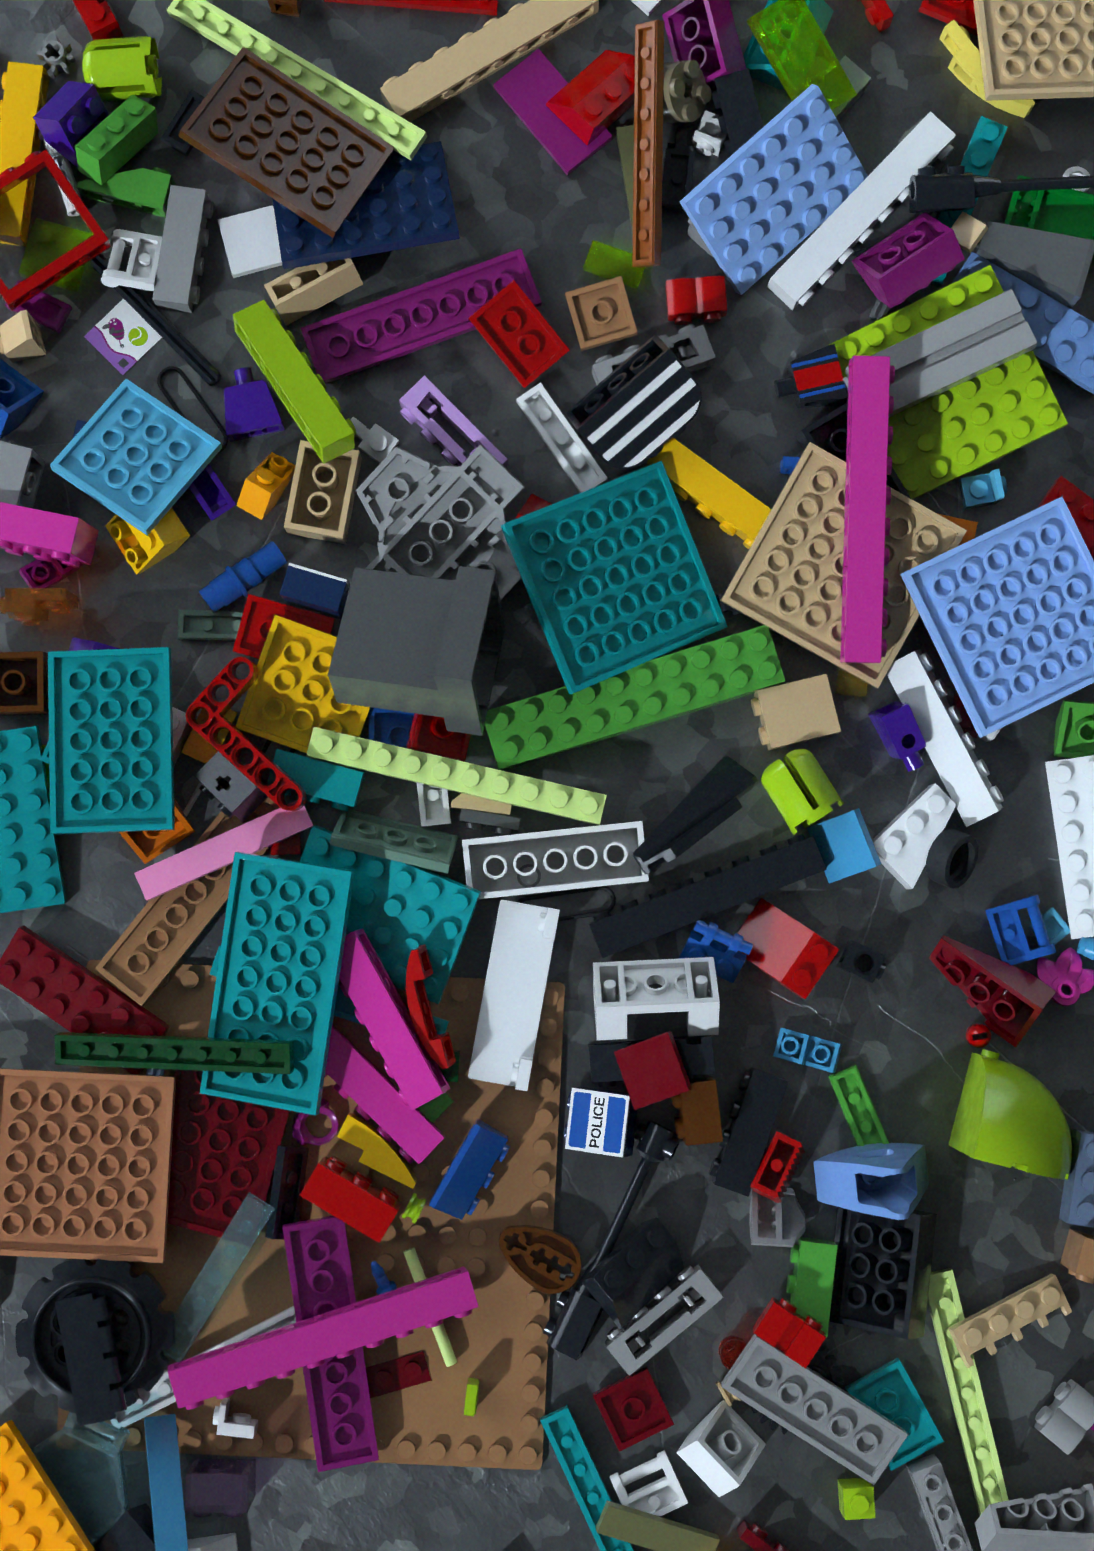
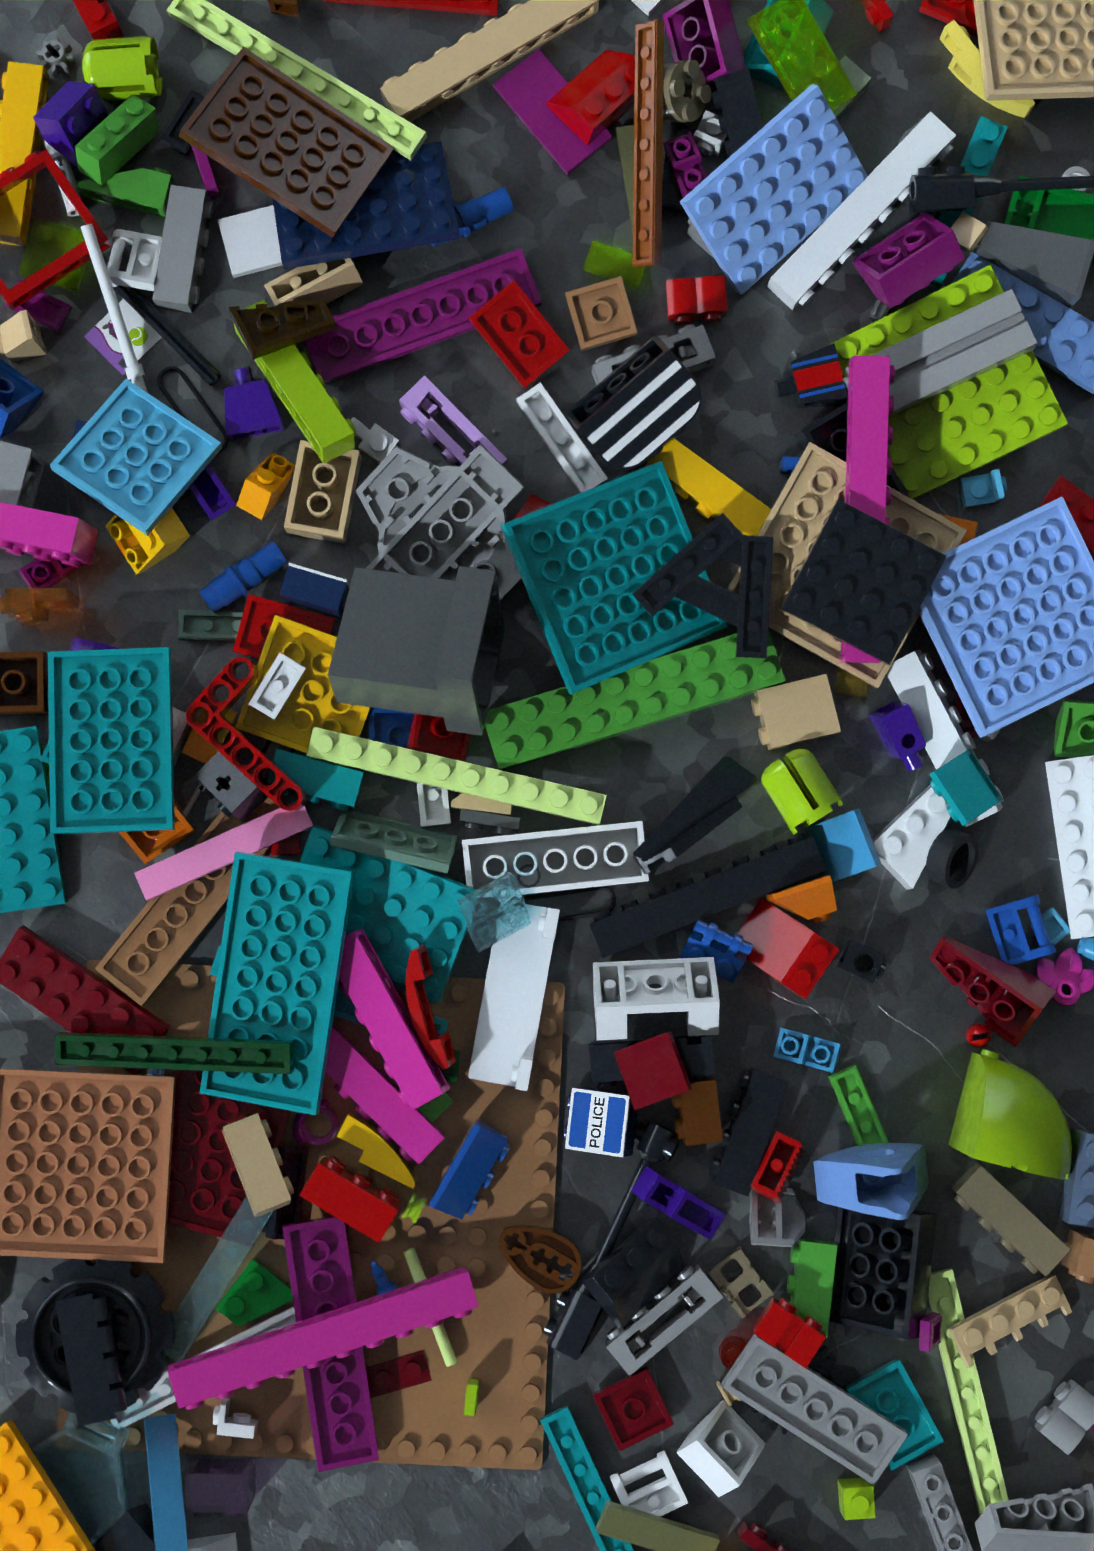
none -> white bar [81,224,148,393]
none -> magenta tile [191,145,221,200]
none -> green wing [215,1258,293,1327]
none -> tan brick [222,1113,294,1218]
none -> dark brown wing [229,299,336,360]
none -> white plate [249,652,306,720]
none -> blue piece [431,187,514,247]
none -> clear light blue slope [457,872,531,952]
none -> dark purple slope [631,1166,726,1240]
none -> black plate [632,513,773,659]
none -> magenta slope [663,132,708,198]
none -> dark tan piece [706,1246,774,1318]
none -> orange slope [765,875,837,924]
none -> black plate [780,499,947,665]
none -> magenta tile [919,1312,942,1352]
none -> teal slope [929,748,1003,826]
none -> dark tan brick [950,1162,1071,1276]

